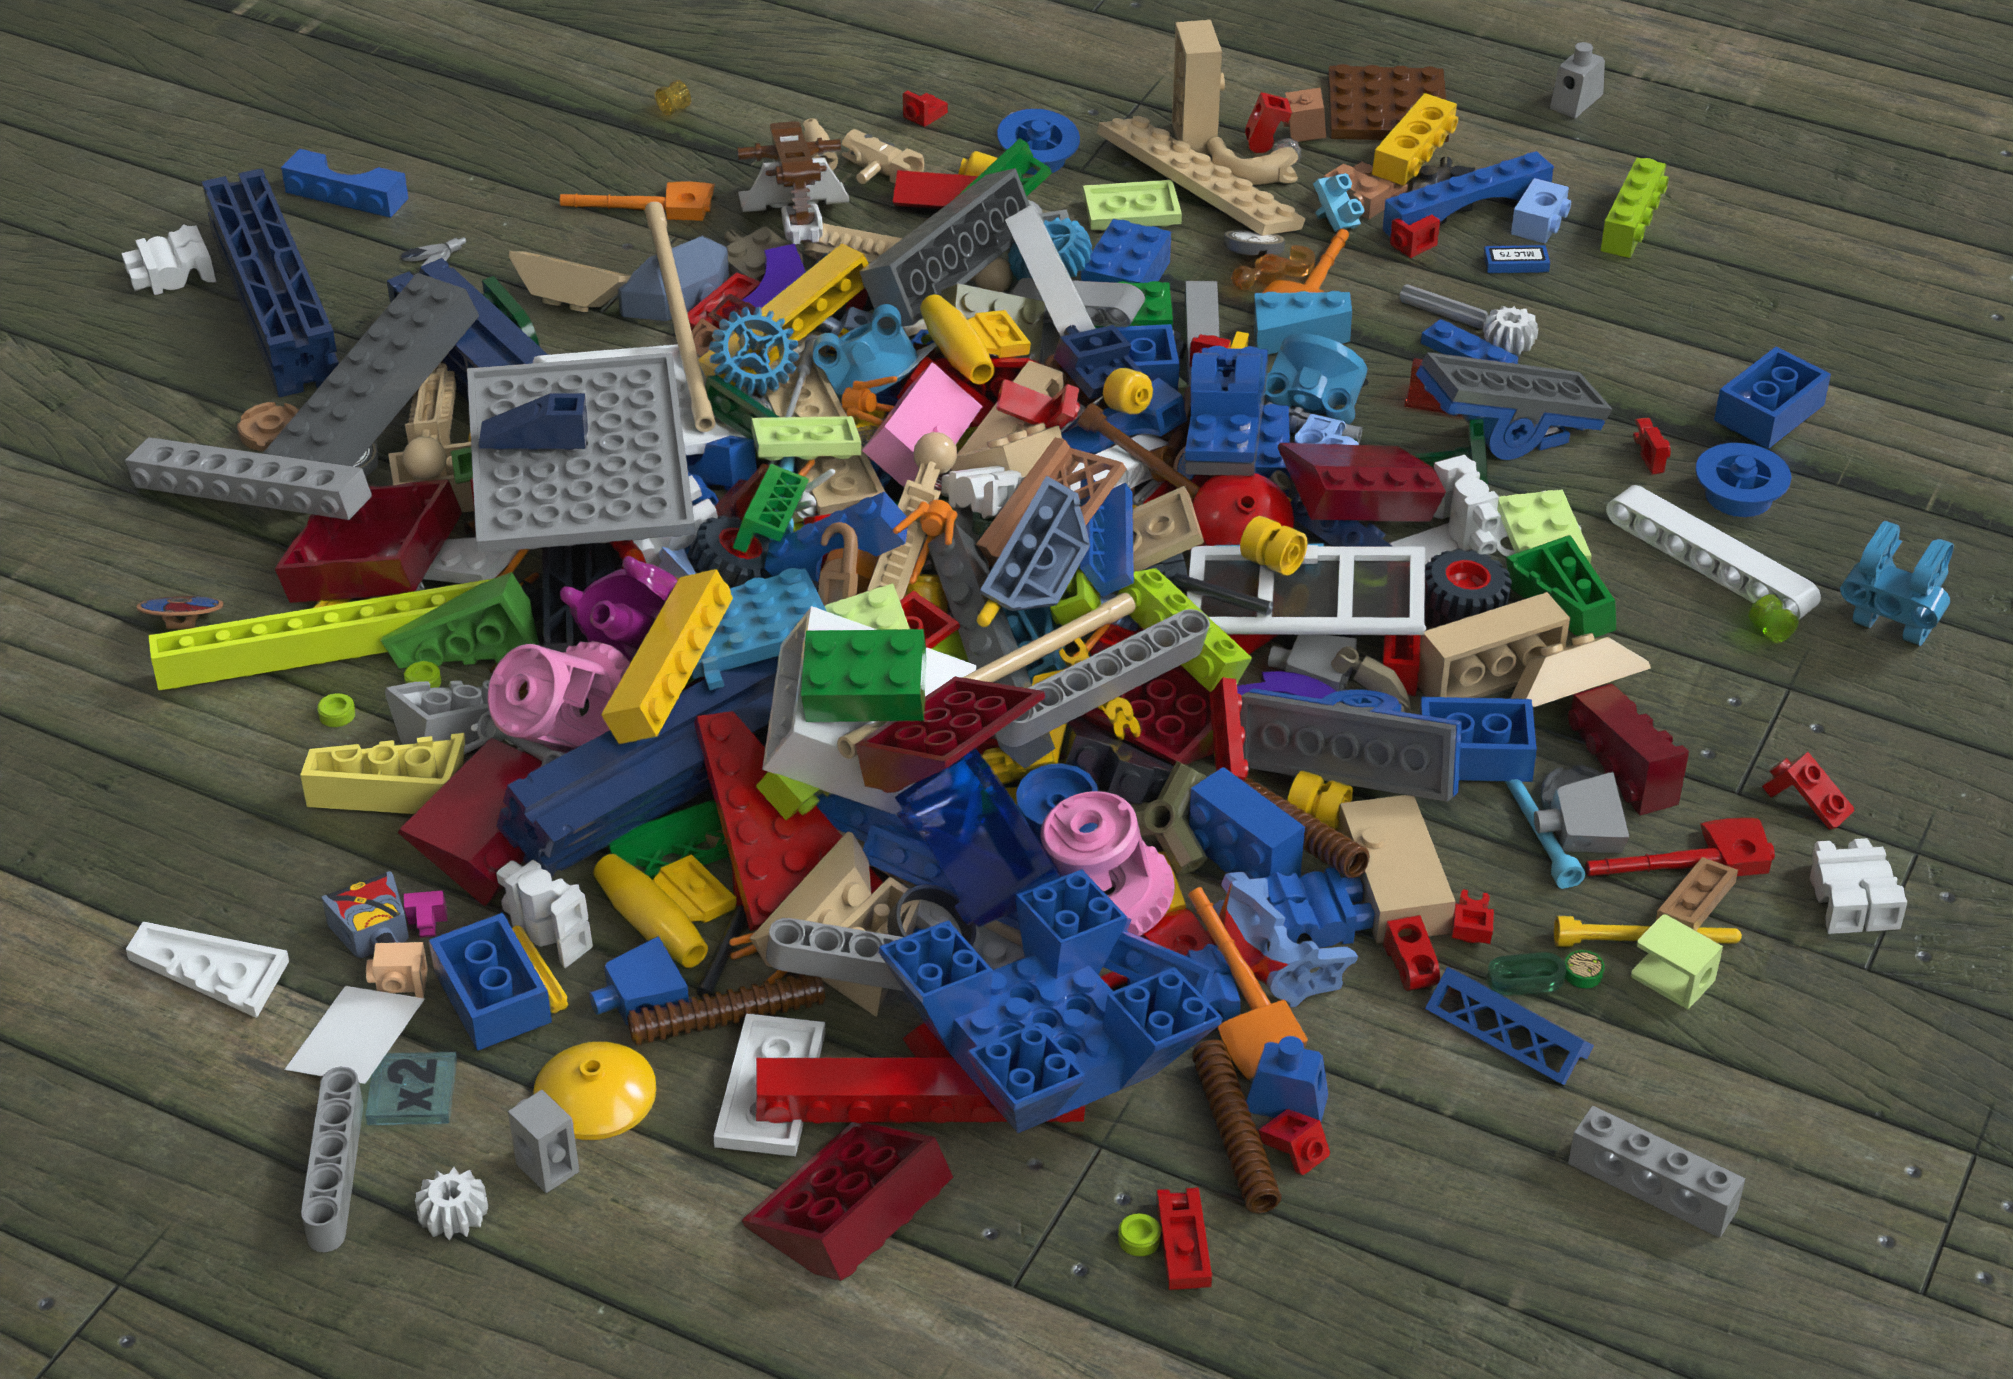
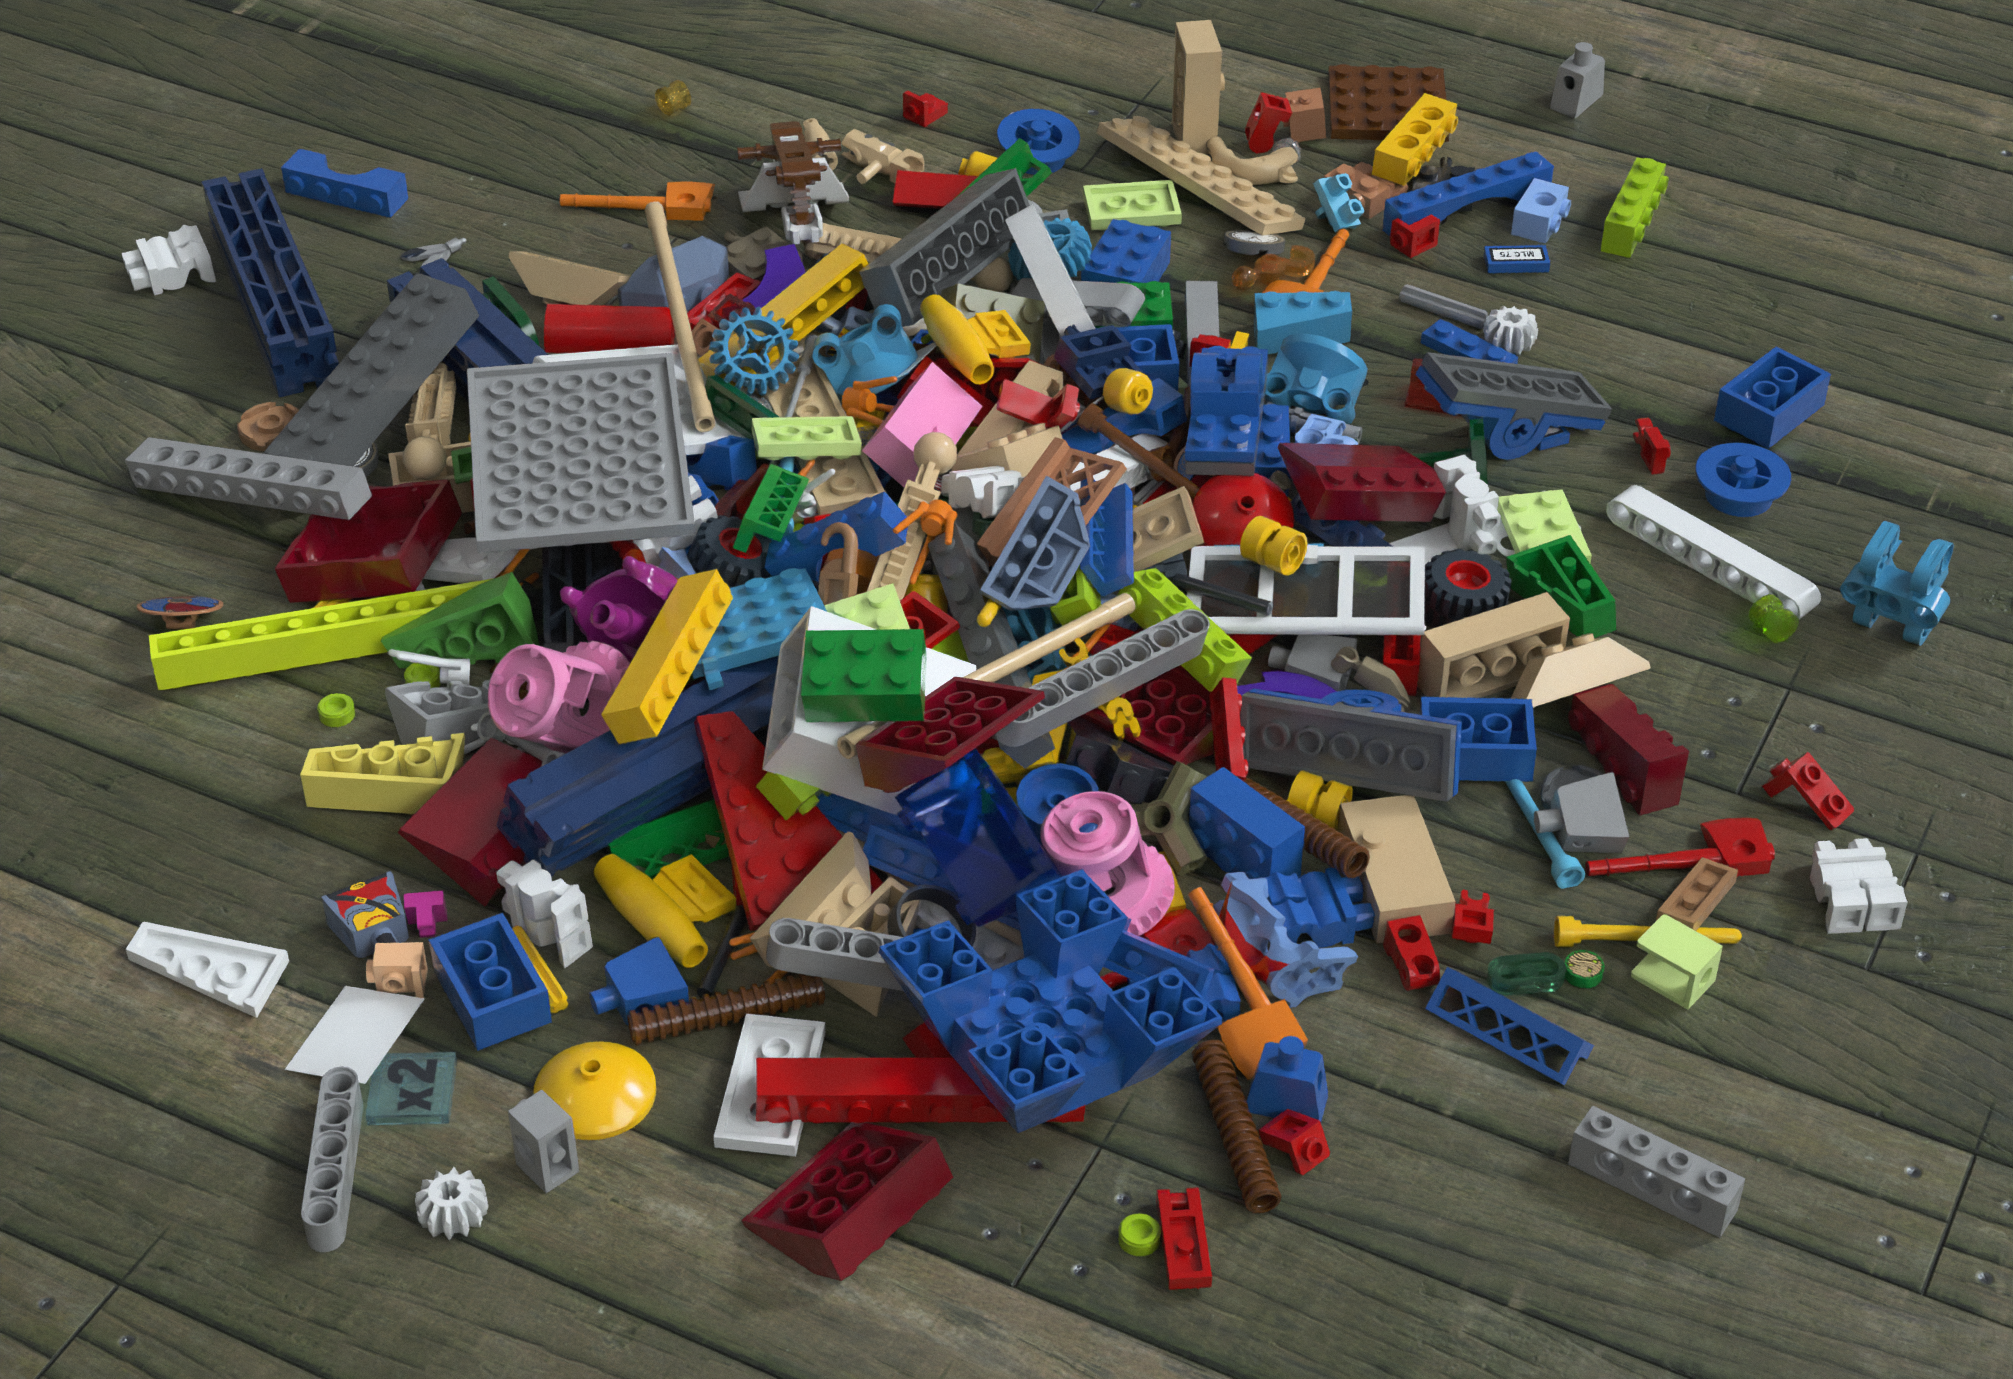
dark blue slope [479,393,588,450] -> none
none -> white plant [388,649,470,688]
none -> red brick [544,304,675,353]

